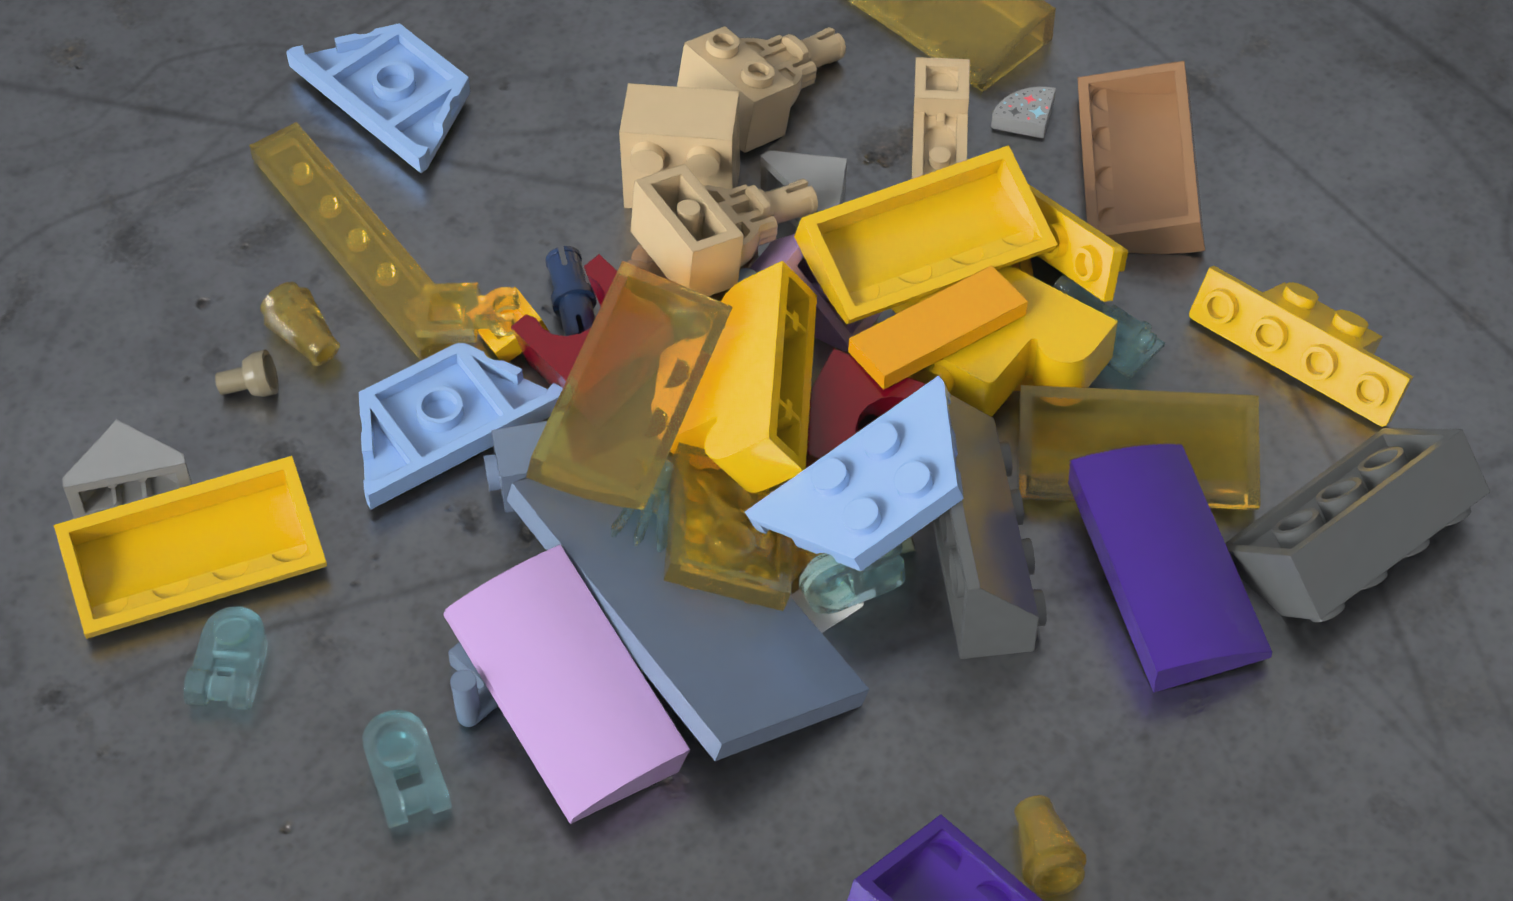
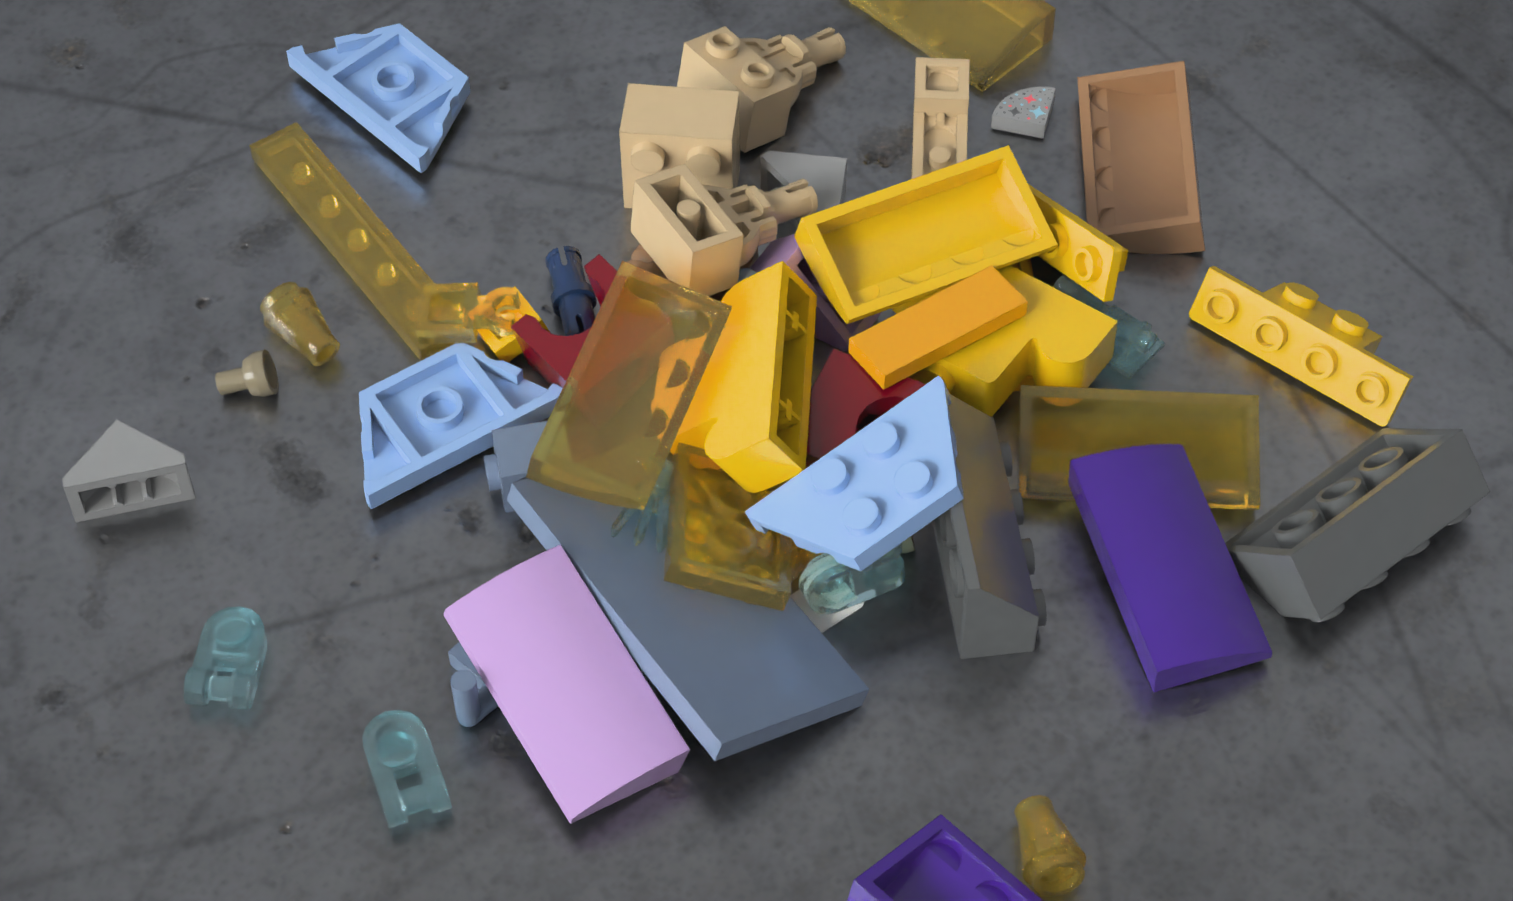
yellow slope [54,456,327,639] -> none

